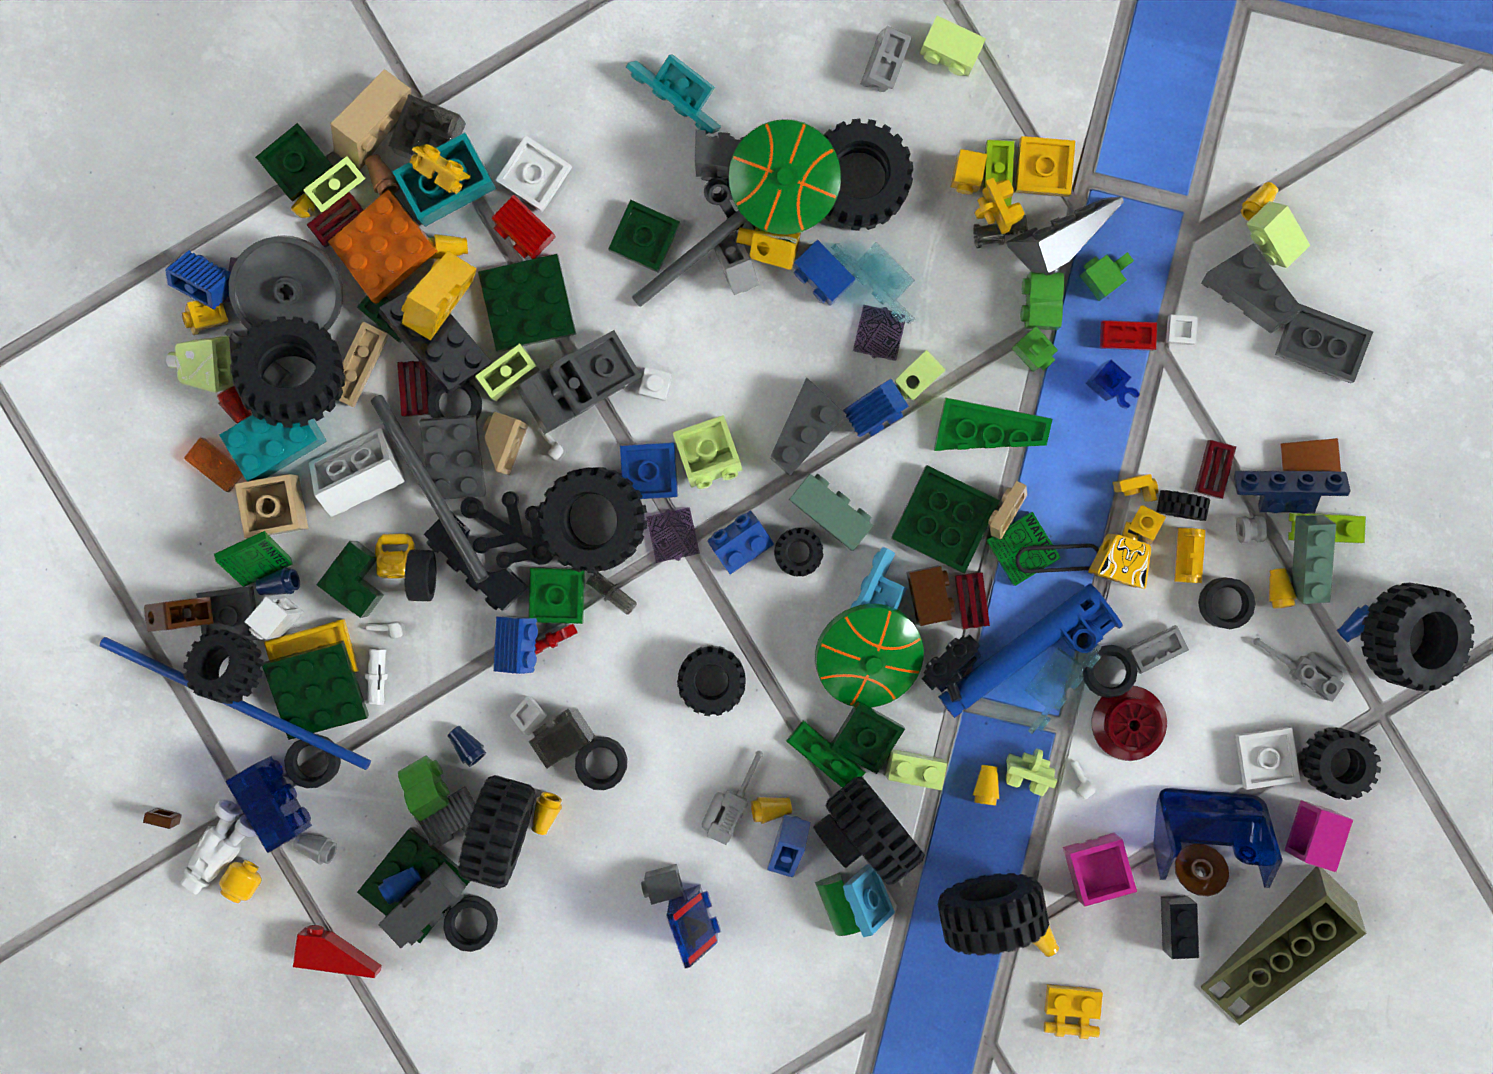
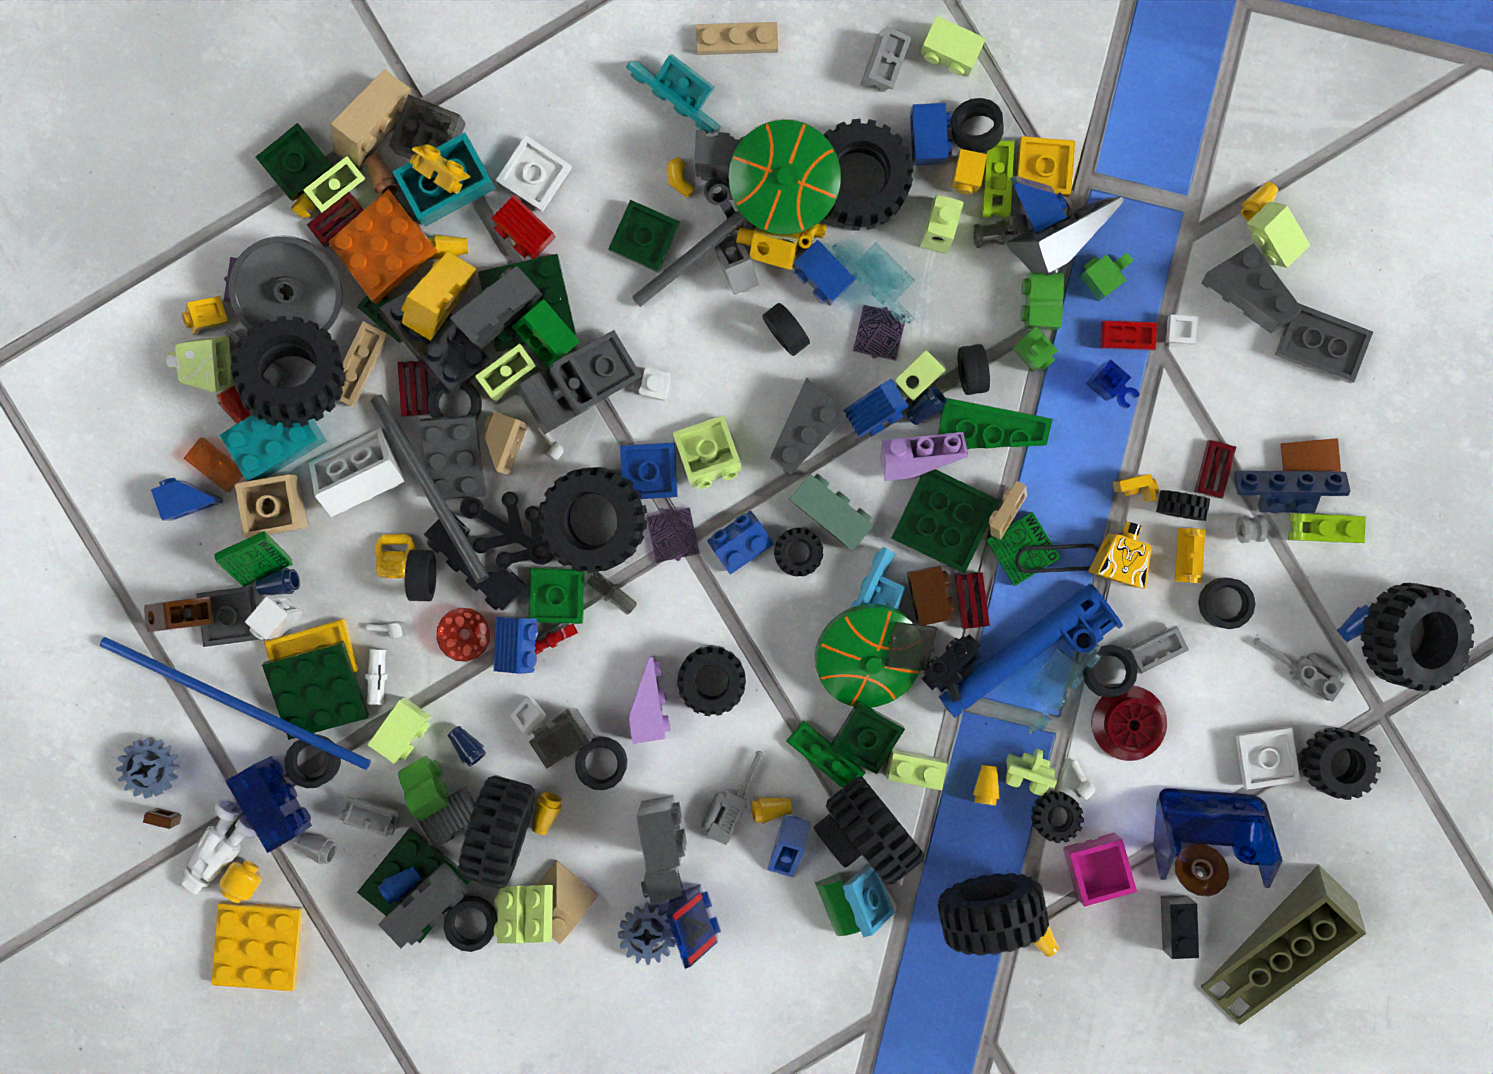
blue brick [165,250,231,309] -> none
black tyre [183,629,264,704] -> none
red slope [293,925,382,978] -> none
dark green brick [316,541,384,618] -> none
yellow hips [974,177,1024,234] -> none
yellow plate [1044,984,1103,1039] -> none
yellow bracket [1129,505,1166,544] -> none
yellow cone [1269,568,1297,609] -> none
dark pink piece [1284,800,1353,872] -> none
sand green brick [1291,515,1336,604] -> none
none -> sand blue gear [116,738,180,799]
none -> blue slope [151,478,223,521]
none -> yellow plate [211,901,302,992]
none -> light grey hinge [339,796,399,837]
none -> yellowish green brick [368,698,431,764]
none -> clear red dish [436,608,491,662]
none -> dark grey wedge [450,266,543,349]
none -> yellowish green plate [494,885,553,944]
none -> green brick [512,299,580,368]
none -> tan slope [537,860,598,944]
none -> sand blue gear [618,903,677,965]
none -> lavender slope [629,656,670,744]
none -> dark grey brick [636,795,687,872]
none -> yellow arm [666,157,695,199]
none -> tan plate [696,22,778,55]
none -> black tyre [762,303,810,356]
none -> yellow arm [798,223,827,249]
none -> lavender slope [880,432,968,481]
none -> clear smoke piece [885,622,938,671]
none -> dark blue cone [906,387,947,425]
none -> blue brick [910,103,952,166]
none -> yellowish green torso [920,195,964,254]
none -> black tyre [951,98,1004,153]
none -> black tyre [957,344,990,395]
none -> blue slope [1010,176,1067,233]
none -> black tyre [1031,791,1084,843]

